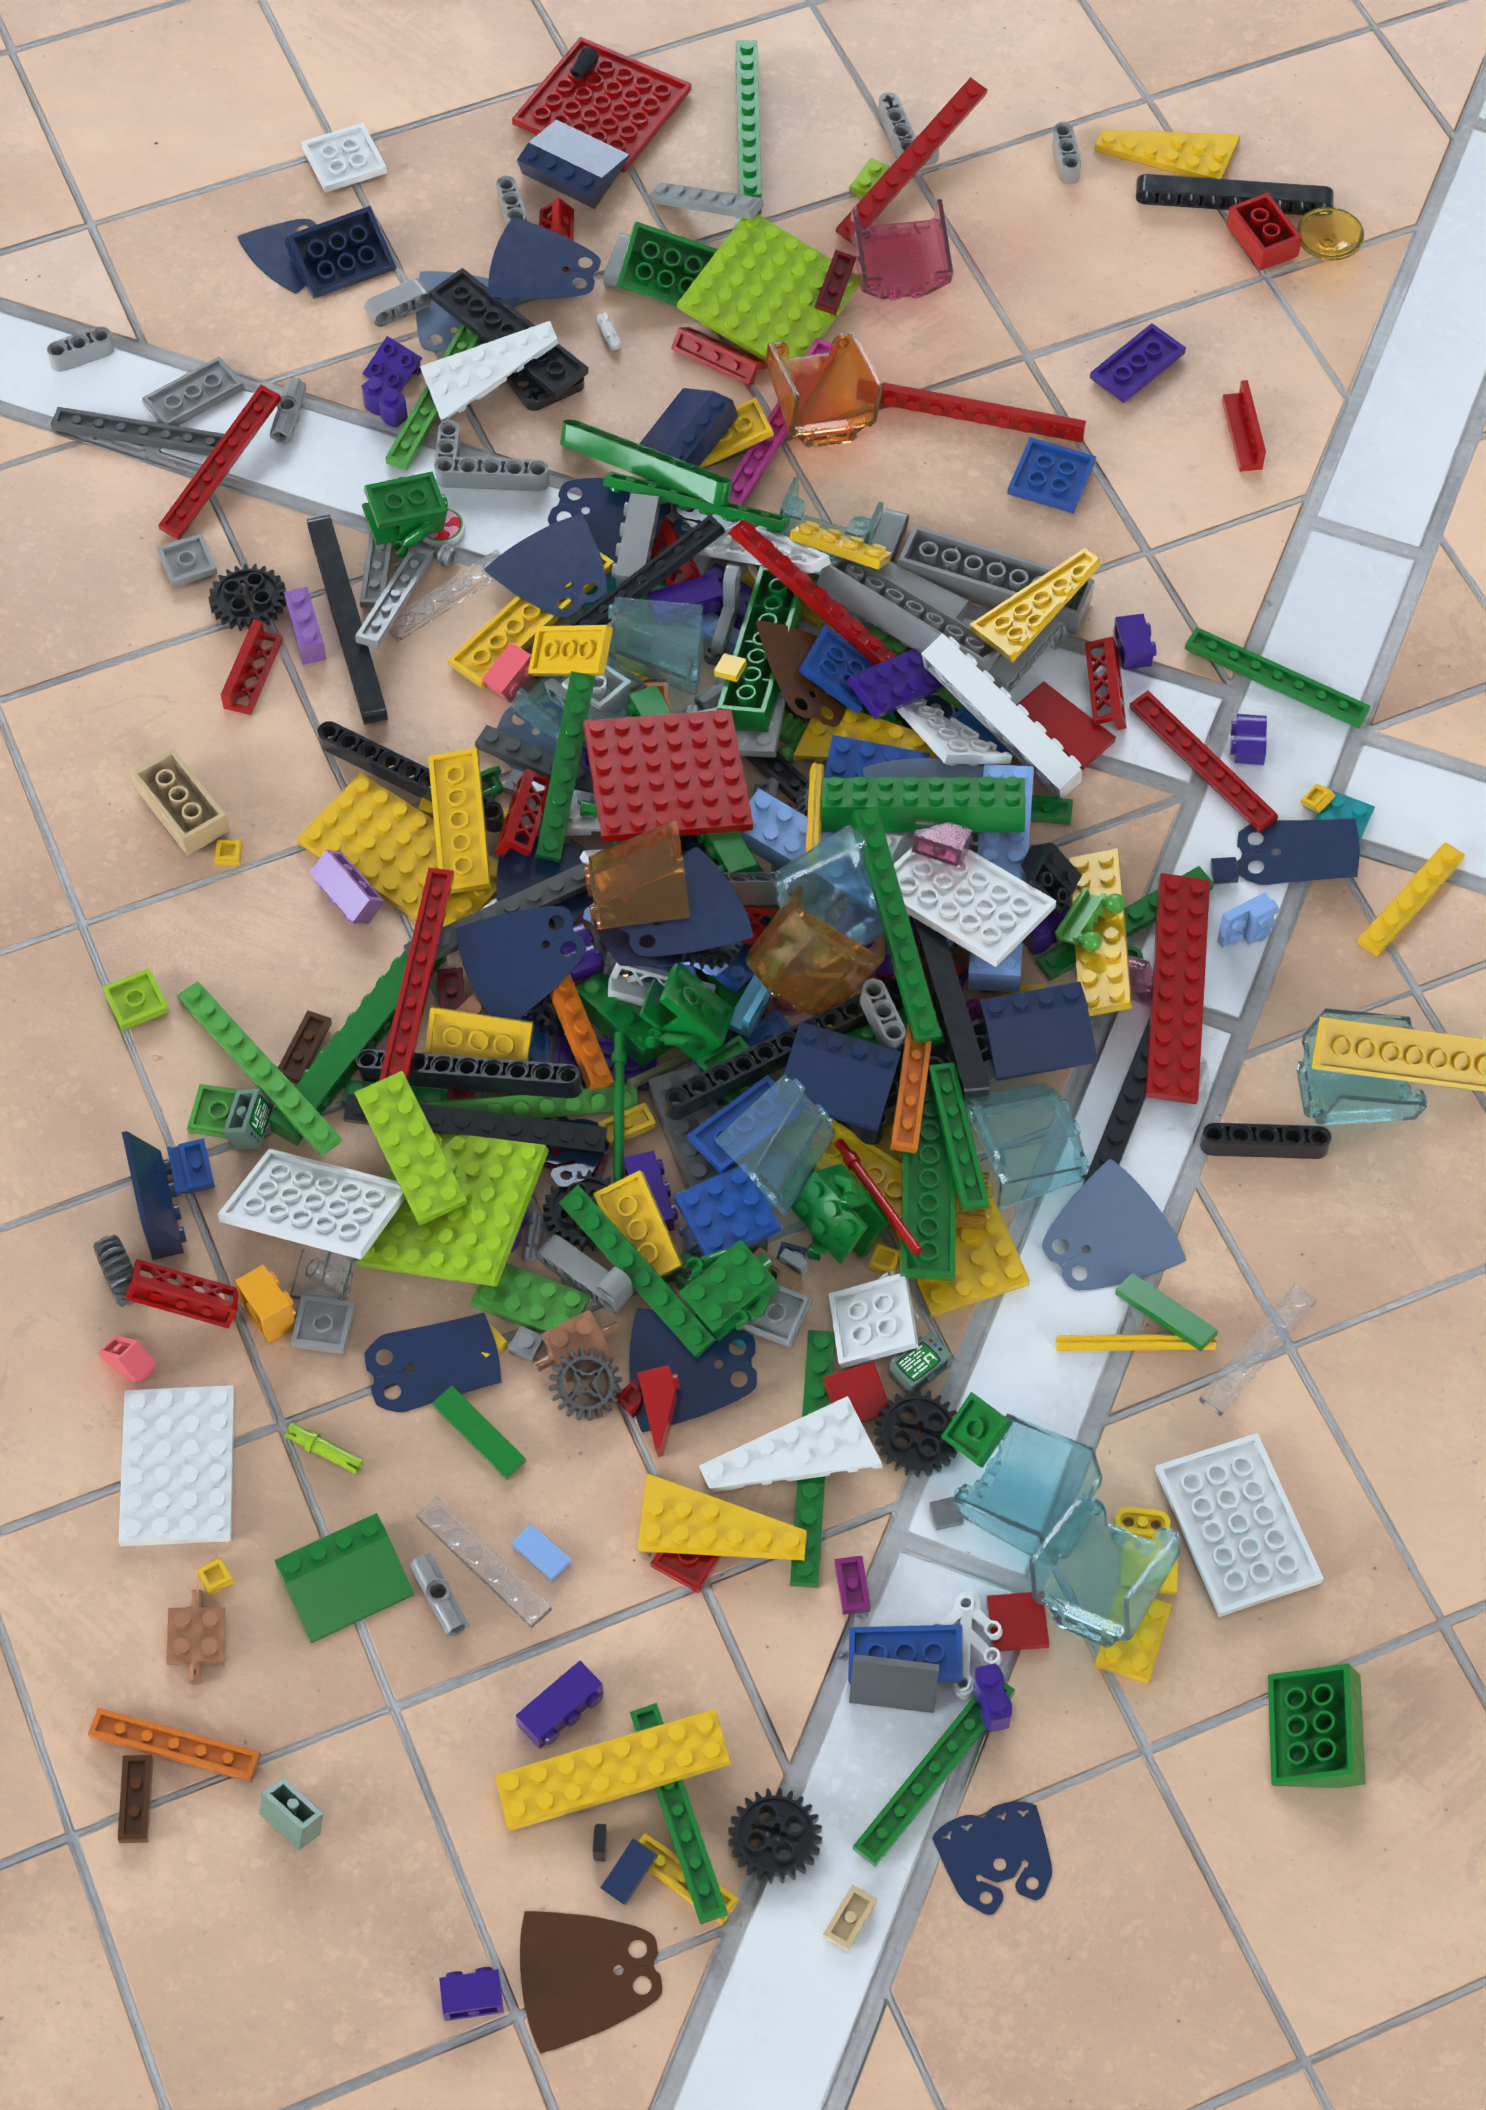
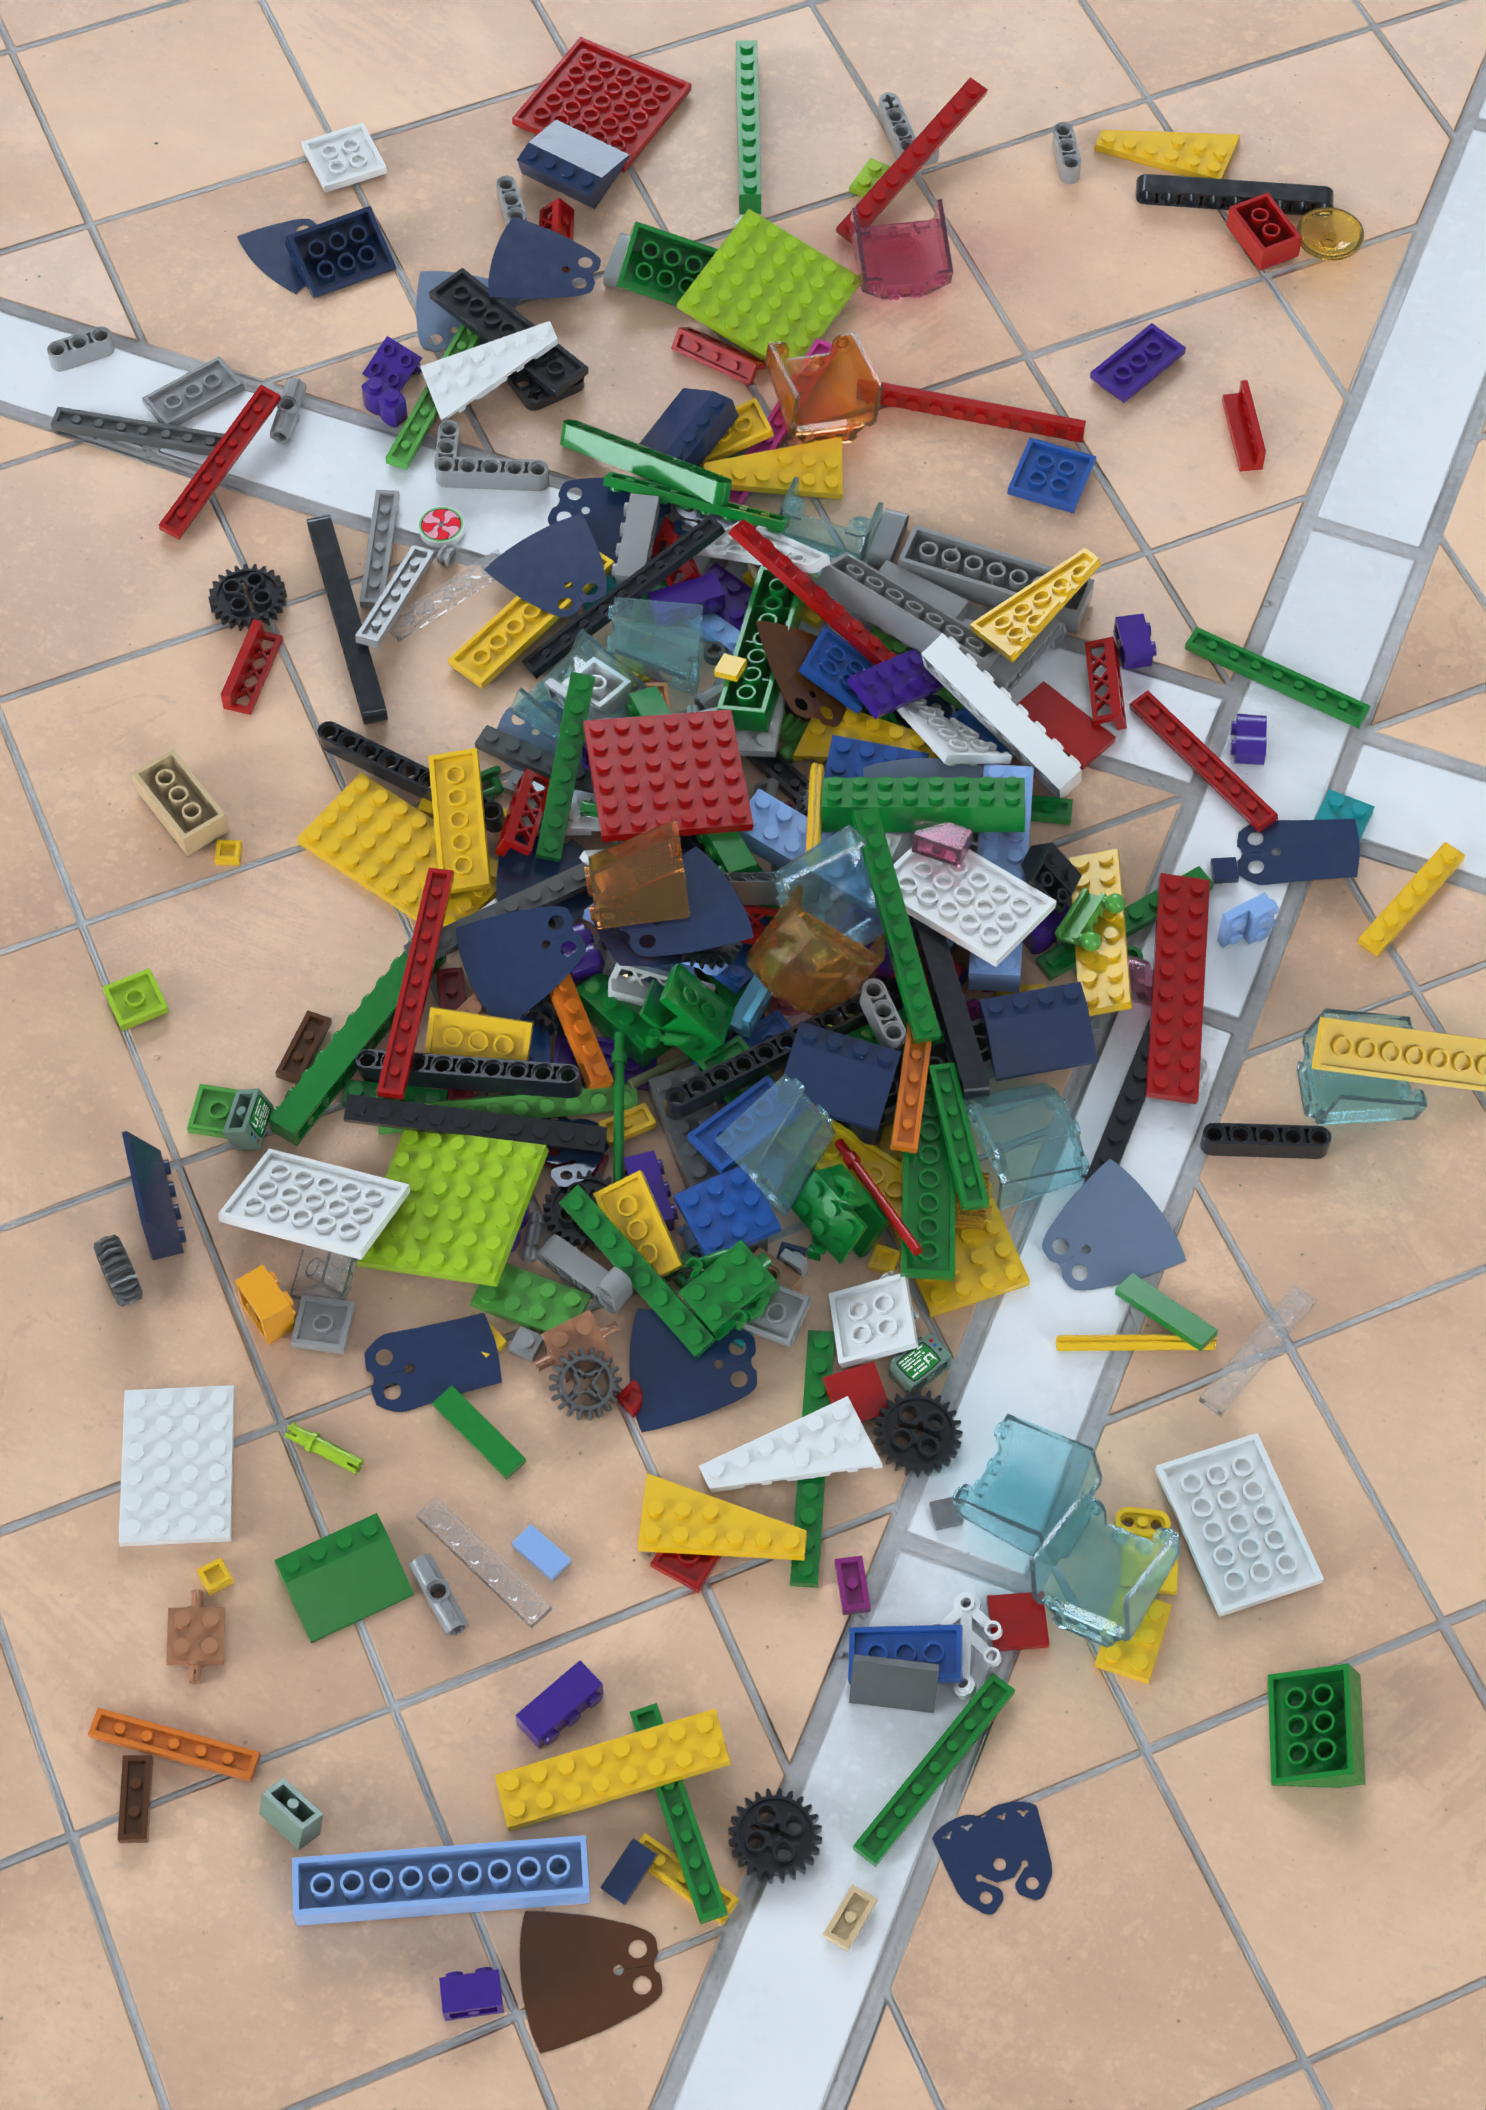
coral slope [97,1335,157,1383] -> none
red fence [125,1259,239,1329] -> none
light grey plate [157,533,218,588] -> none
blue plate [167,1138,215,1196] -> none
bright green plate [177,981,342,1156] -> none
medium lavender brick [284,587,327,665] -> none
brick [310,850,385,924] -> none
lime plate [354,1071,468,1226] -> none
green torso [362,471,448,558] -> none
light grey beam [364,279,432,327] -> none
coral brick [481,642,534,704] -> none
yellow plate [528,625,613,676] -> none
black cone [570,46,599,79] -> none
black tile [593,1824,607,1862] -> none
white axle [597,312,621,352] -> none
red slope [637,1365,681,1457] -> none
light grey plate [648,183,764,219] -> none
light grey beam [711,564,740,655] -> none
yellow plate [789,521,892,570] -> none
dark red tile [815,249,857,316] -> none
green plate [941,1392,1013,1468] -> none
dark purple brick [973,1663,1012,1733] -> none
yellow tile [1300,784,1335,813] -> none
none -> light blue brick [292,1835,590,1926]
none -> yellow wing [703,437,843,500]

